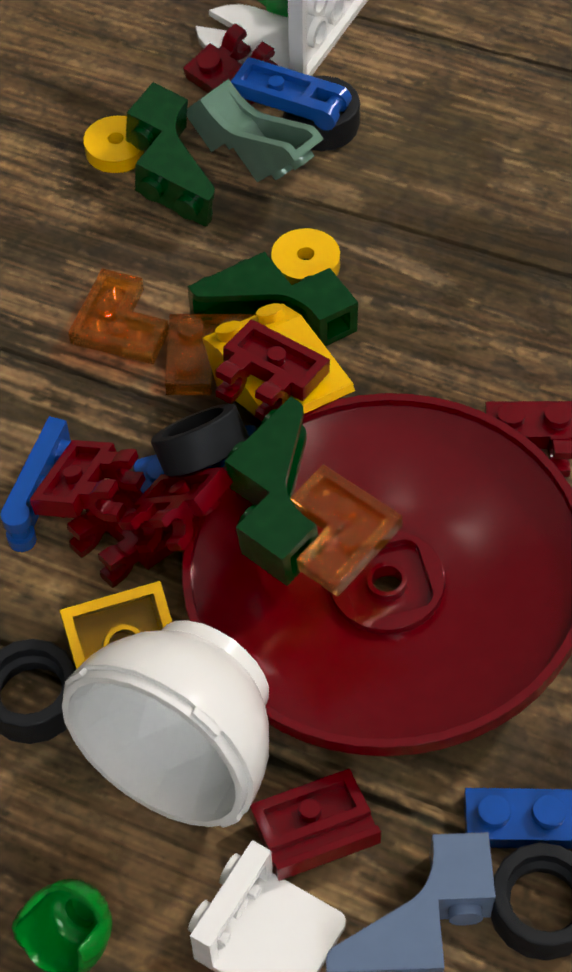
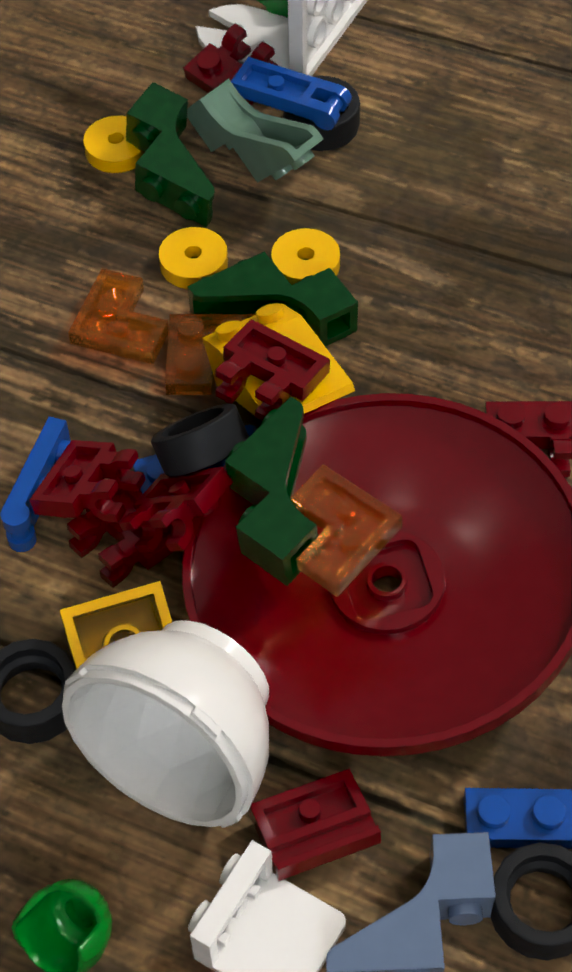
none -> yellow piece [159,227,228,289]

